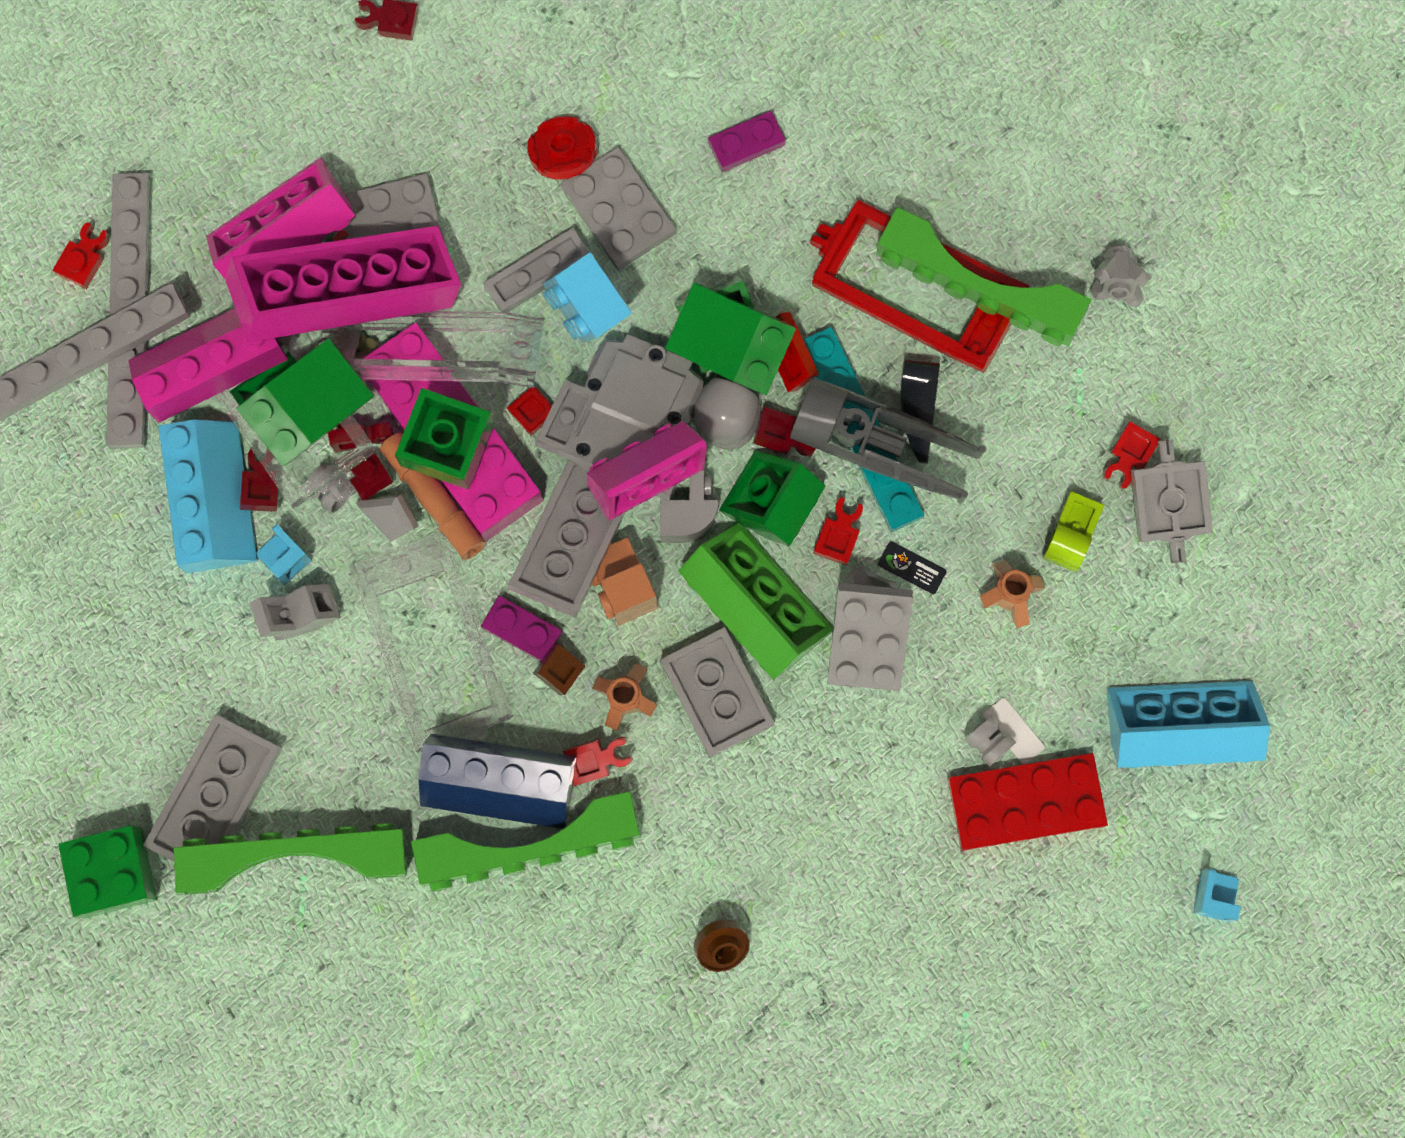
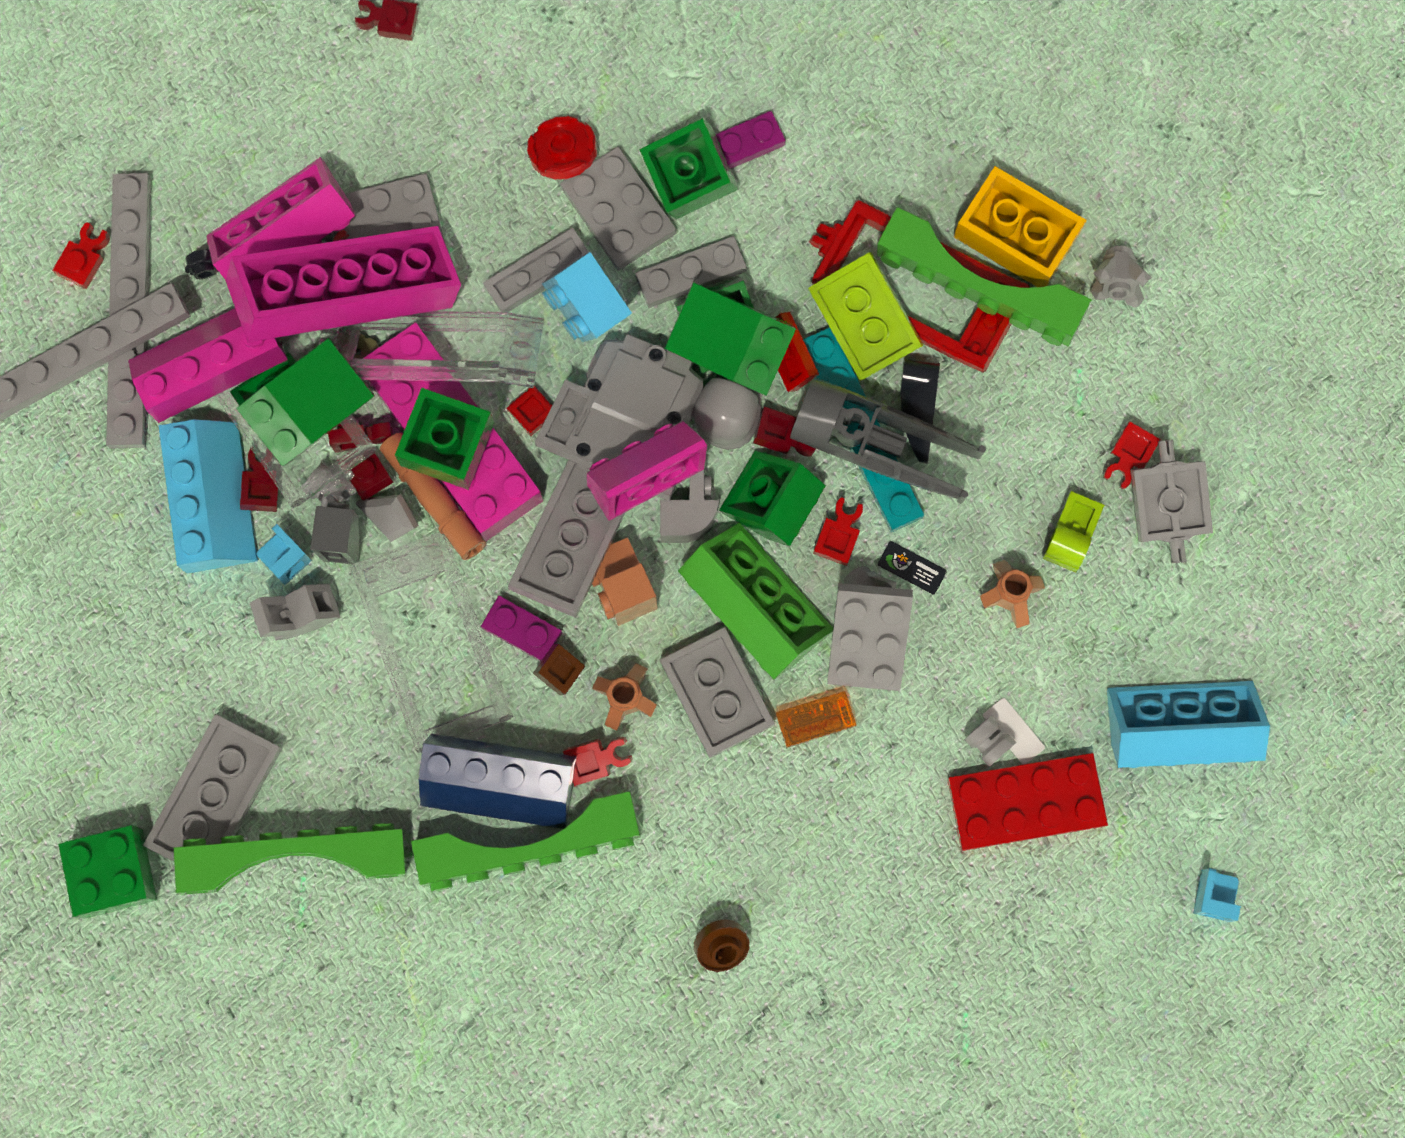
none -> black plate [185,249,216,279]
none -> dark grey slope [310,502,359,565]
none -> light grey plate [635,236,747,309]
none -> green brick [639,118,739,220]
none -> clear orange tile [775,691,857,749]
none -> lime plate [808,252,924,381]
none -> yellow brick [954,166,1087,287]

